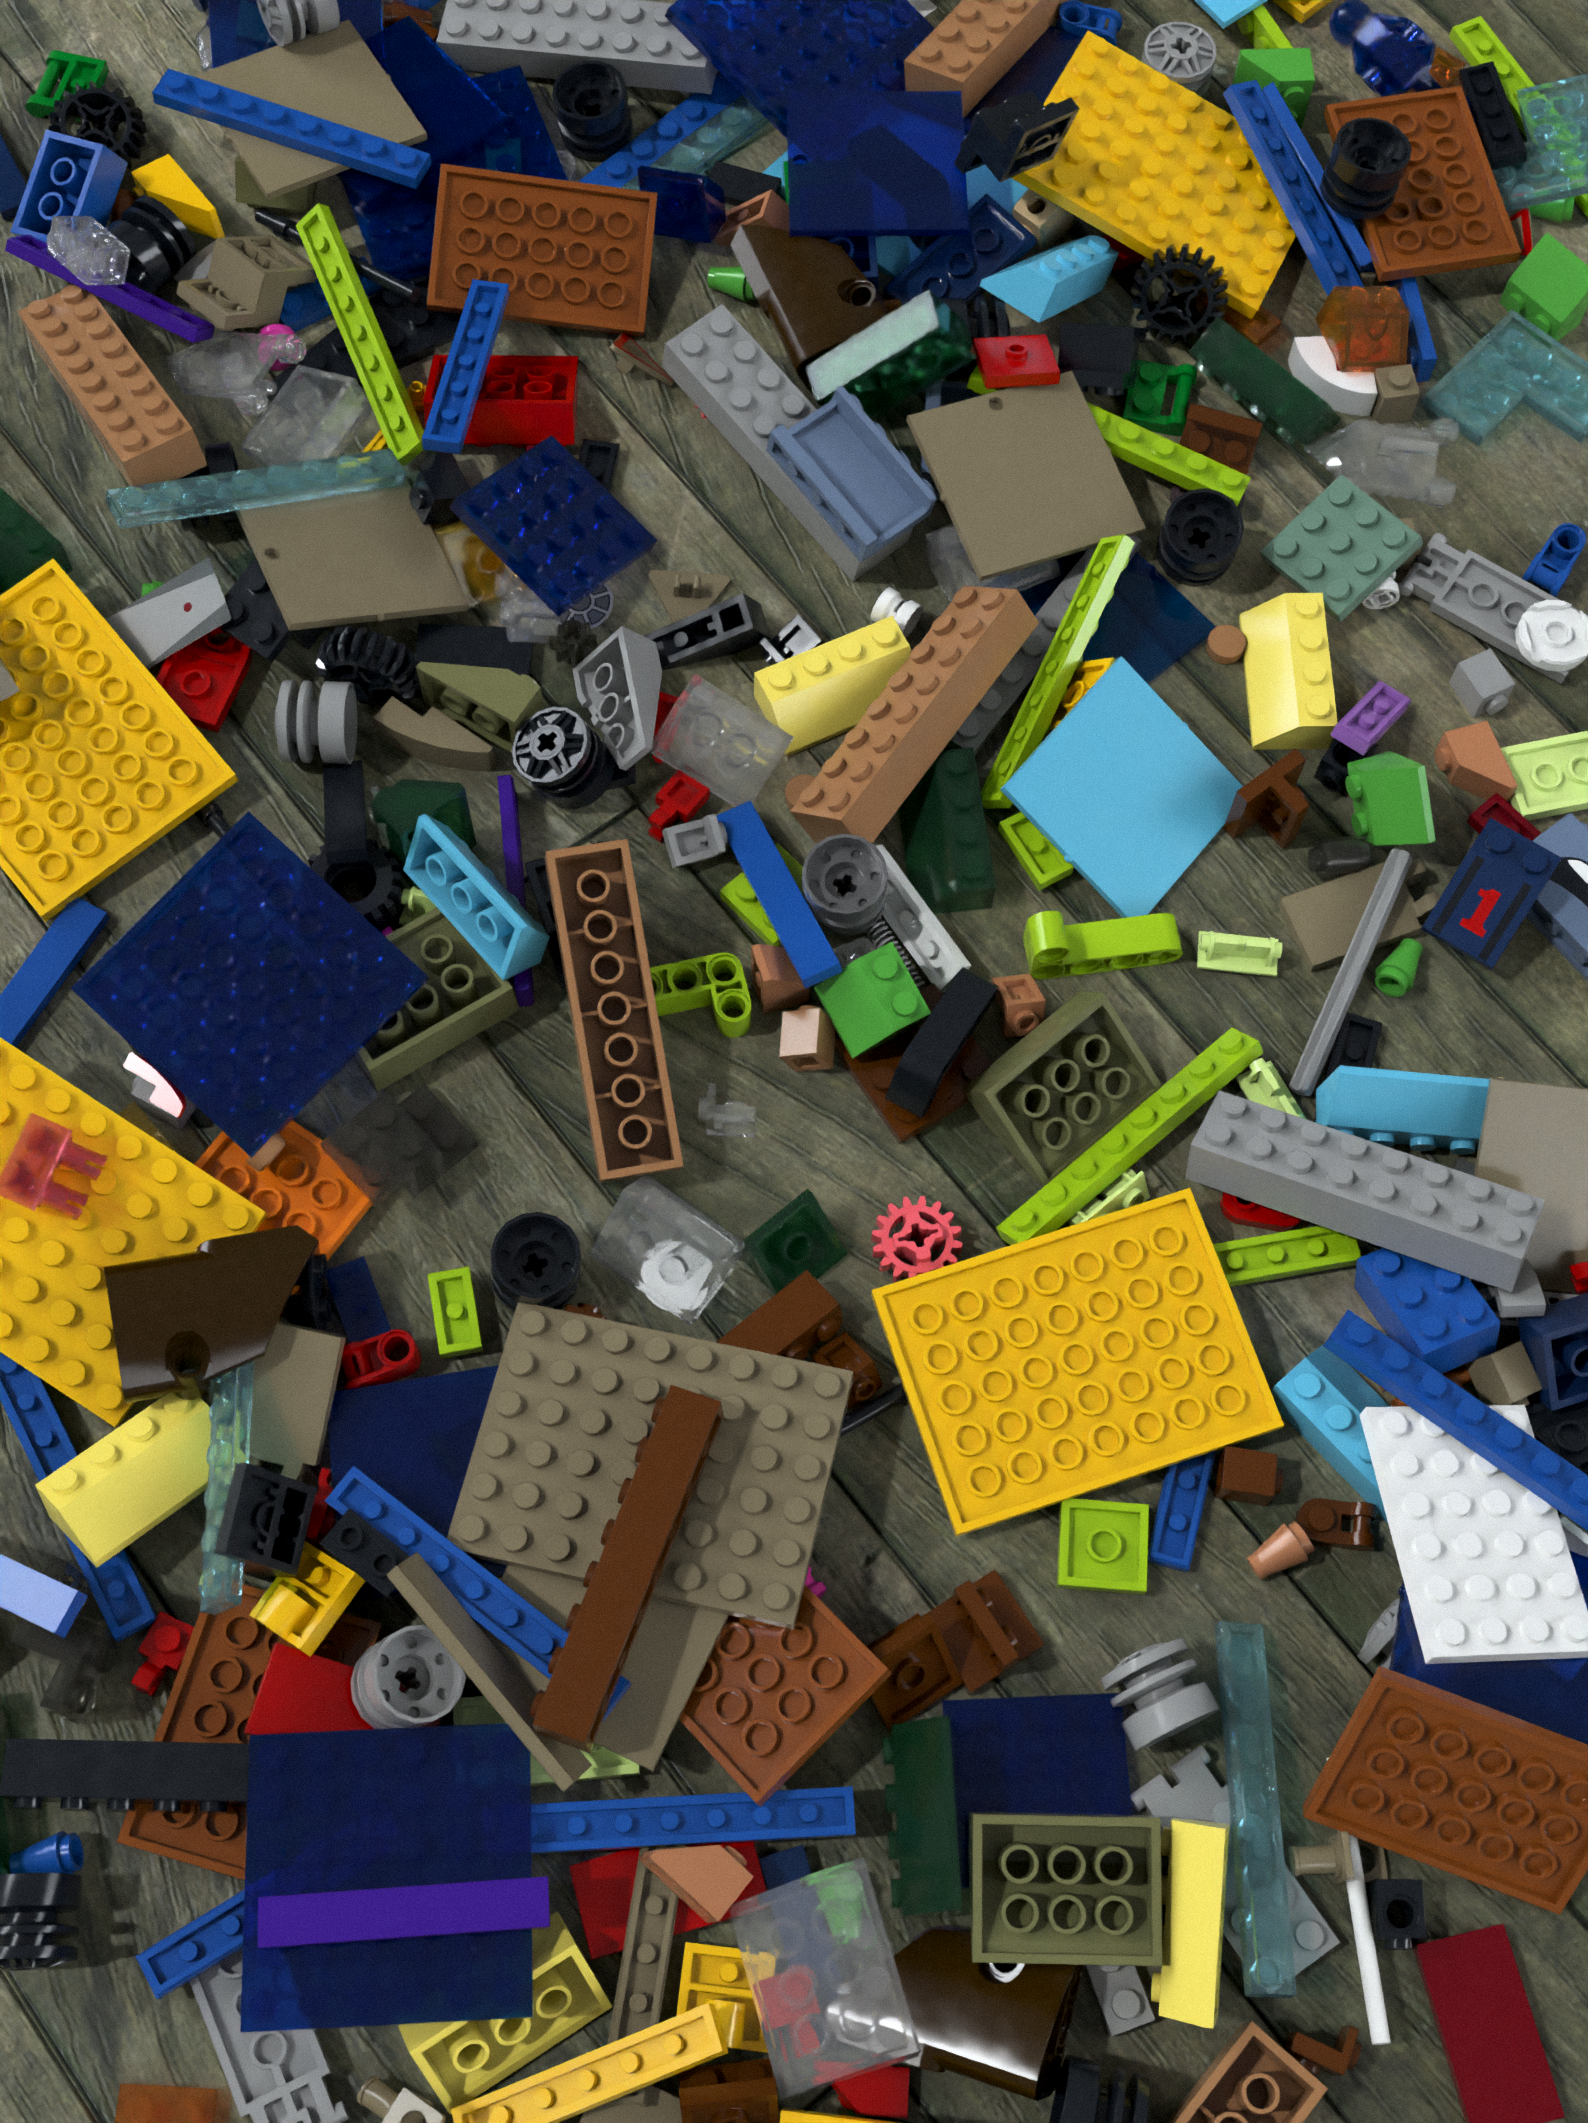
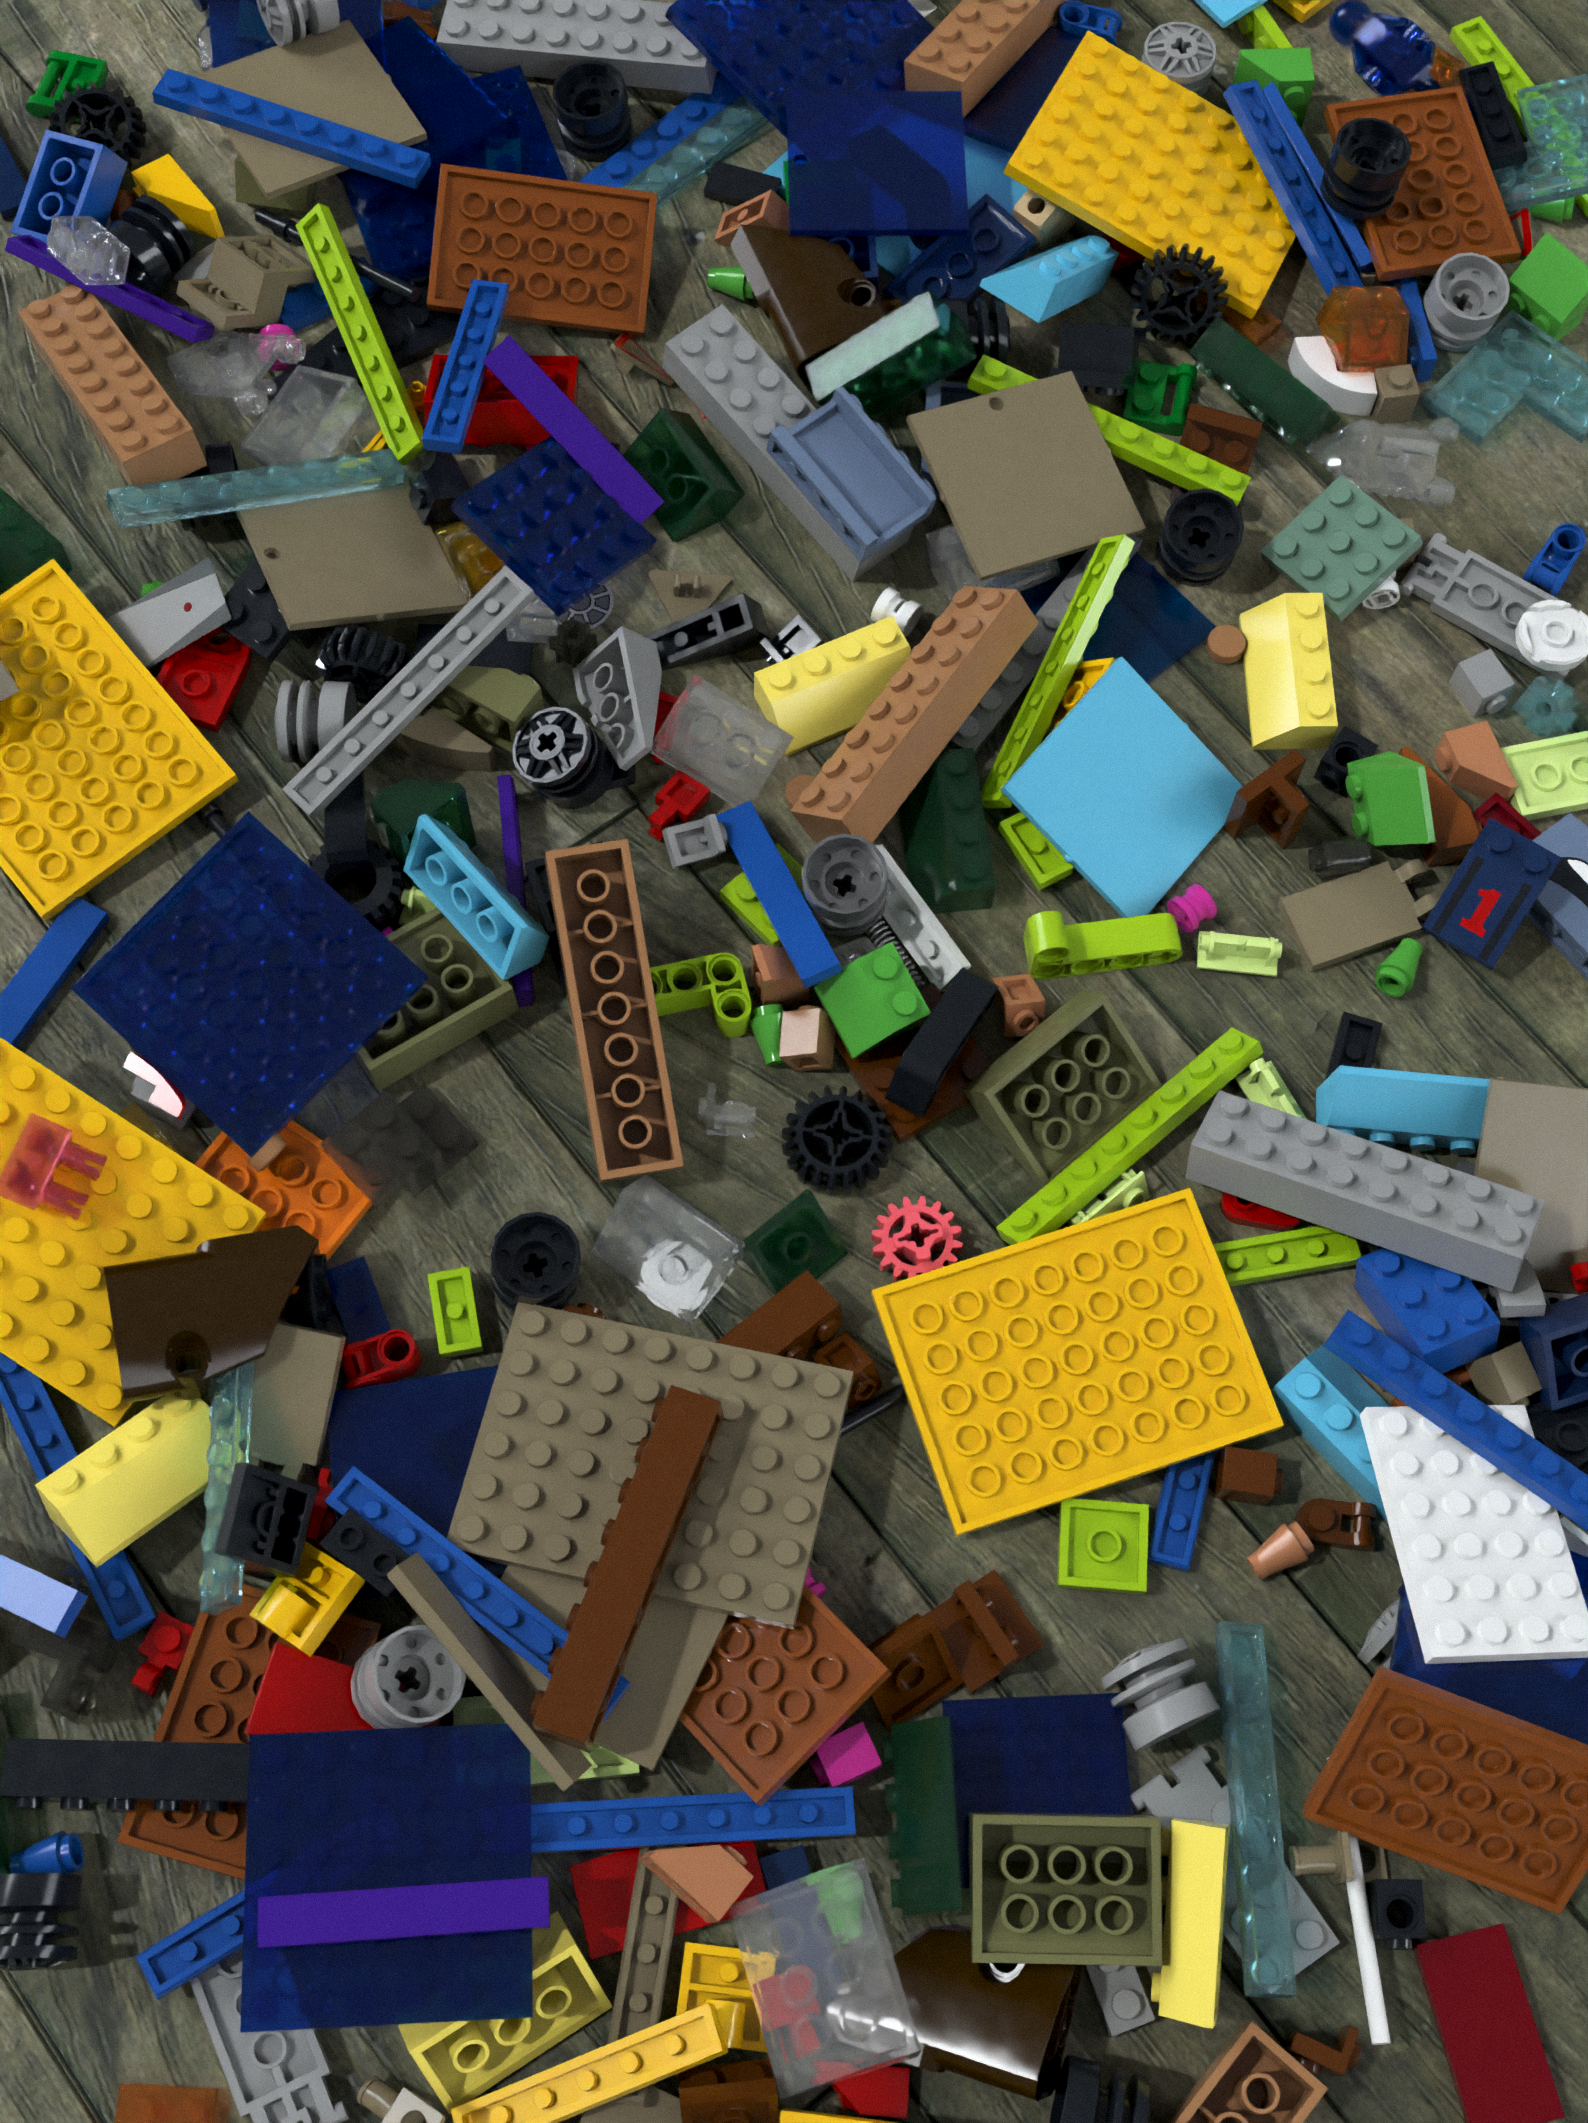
clear blue slope [637,165,726,243] -> none
black bracket [954,91,1080,182] -> none
red plate [973,334,1060,389] -> none
light grey axle [1289,848,1412,1097] -> none
medium lavender tile [1330,681,1412,756] -> none
none -> light grey plate [282,566,536,820]
none -> dark purple tile [482,335,665,528]
none -> clear green slope [622,407,745,542]
none -> bright green cone [749,1004,786,1067]
none -> black gear [782,1085,893,1196]
none -> dark pink brick [808,1722,882,1788]
none -> dark pink wheel [1167,883,1217,934]
none -> dark orange slope [1399,747,1483,868]
none -> light grey wheel [1421,252,1510,352]
none -> clear light blue brick [1512,675,1582,736]

